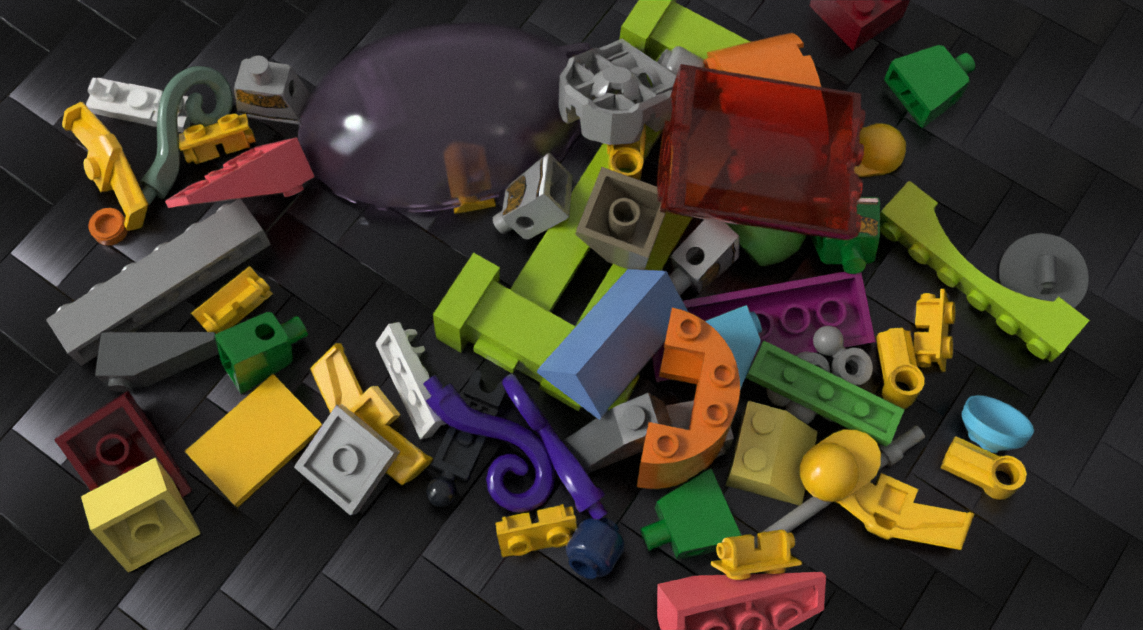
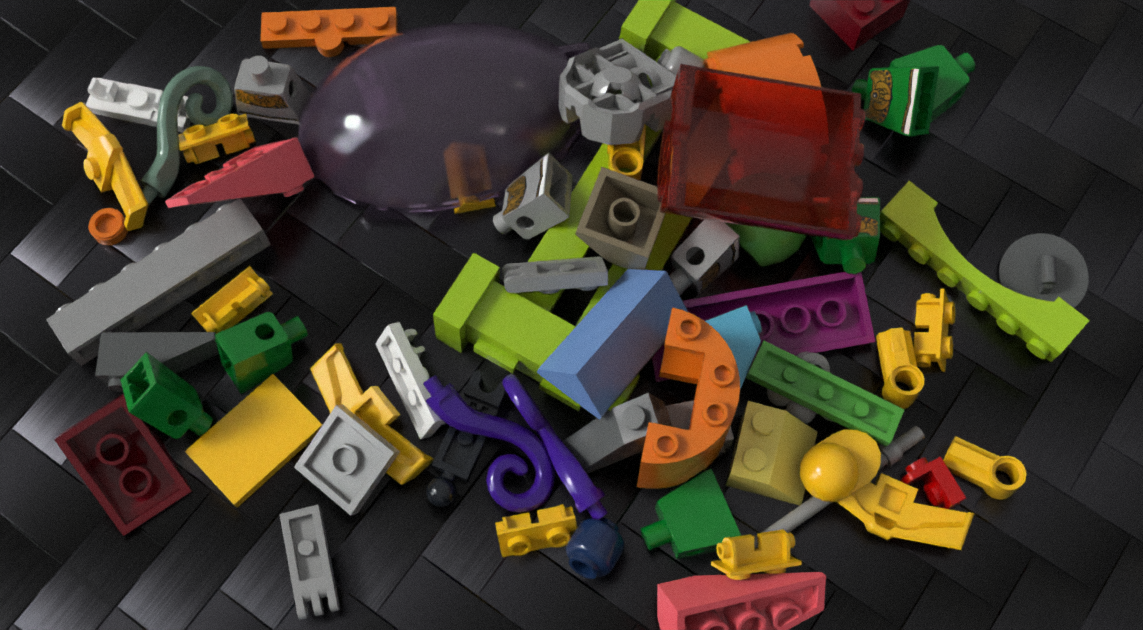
light yellow slope [81,458,201,573] -> none
light grey plate [813,326,873,386] -> none
yellow cap [830,123,906,177] -> none
medium azure piece [962,395,1034,453] -> none
none -> green torso [120,352,213,439]
none -> orange hinge [260,7,398,57]
none -> light grey hinge [279,505,340,620]
none -> light grey hinge [502,256,608,294]
none -> green torso [852,66,939,137]
none -> red bracket [900,456,966,510]

